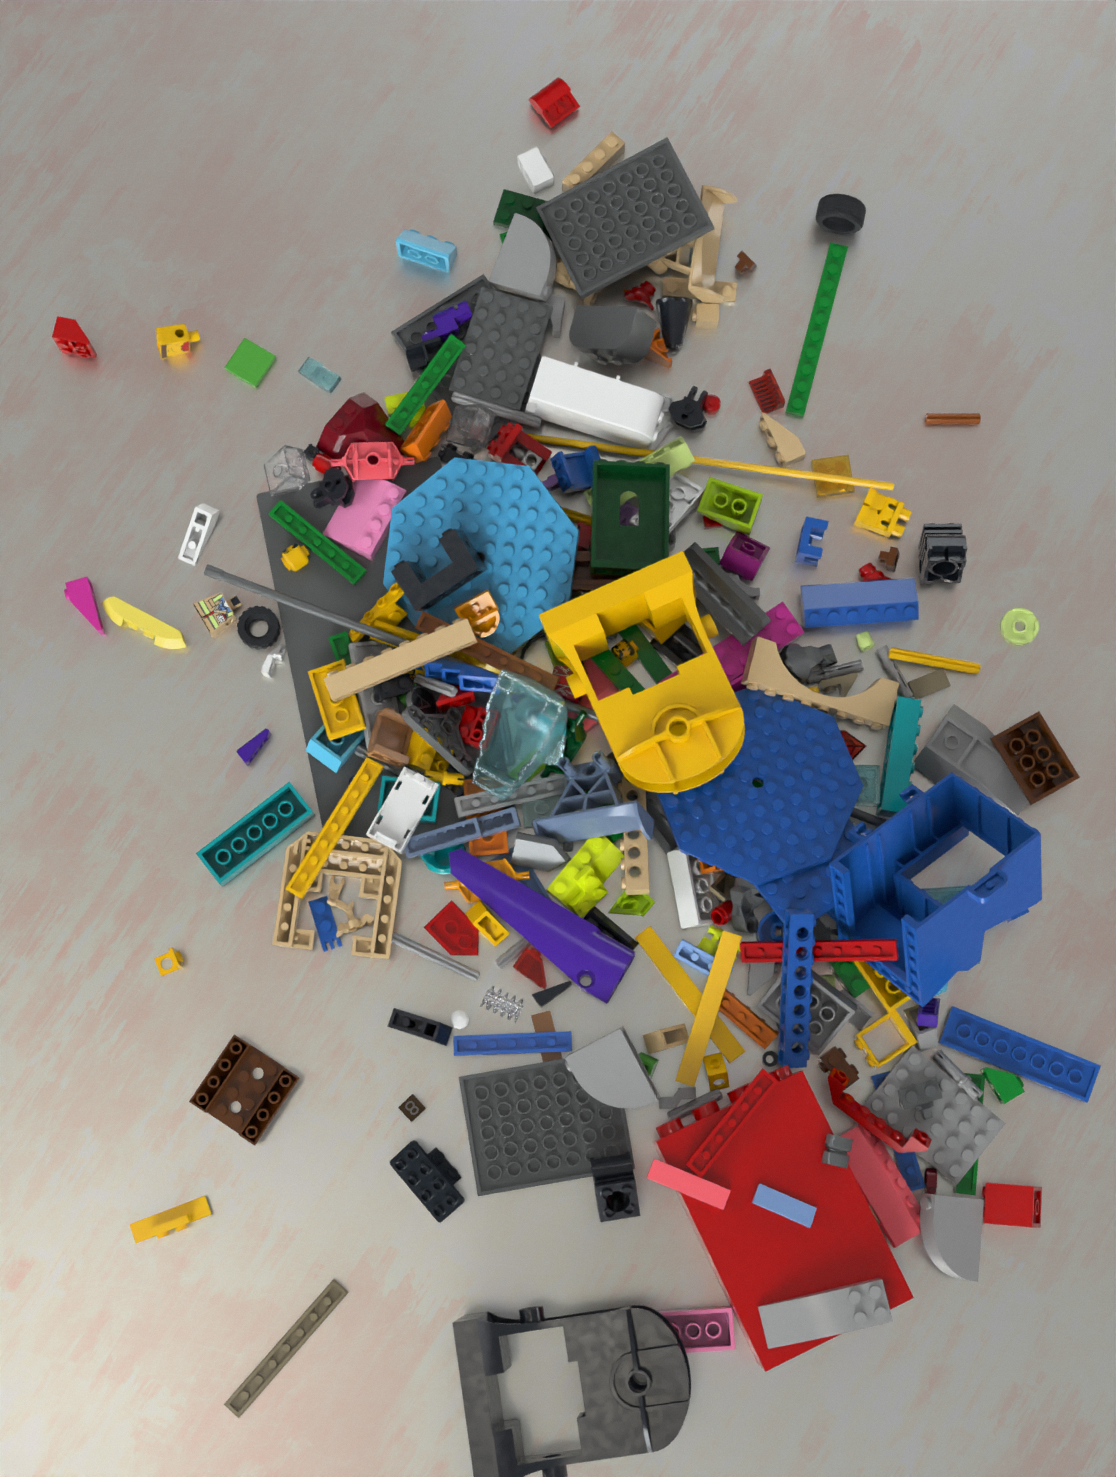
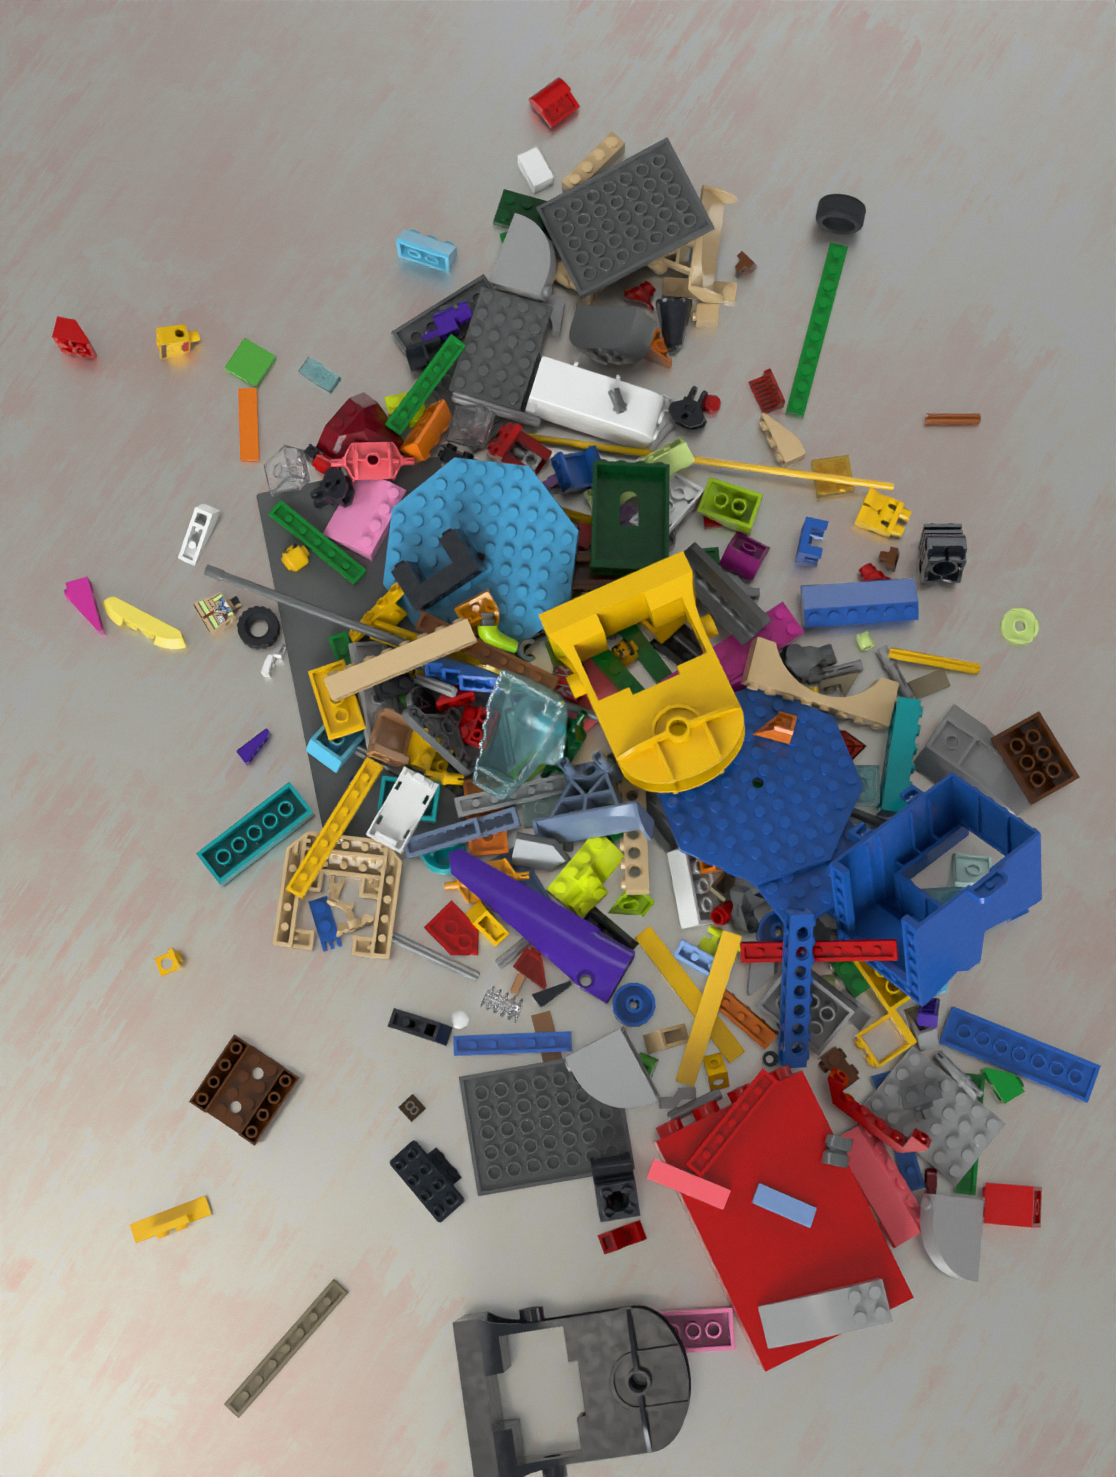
none -> orange tile [238,388,260,462]
none -> piece [477,612,536,662]
none -> medium nougat tile [511,973,526,996]
none -> red slope [597,1220,647,1255]
none -> dark grey pin [608,388,627,414]
none -> blue wheel [612,983,656,1027]
none -> orange slope [753,711,797,744]
none -> light aqua tile [952,853,993,887]

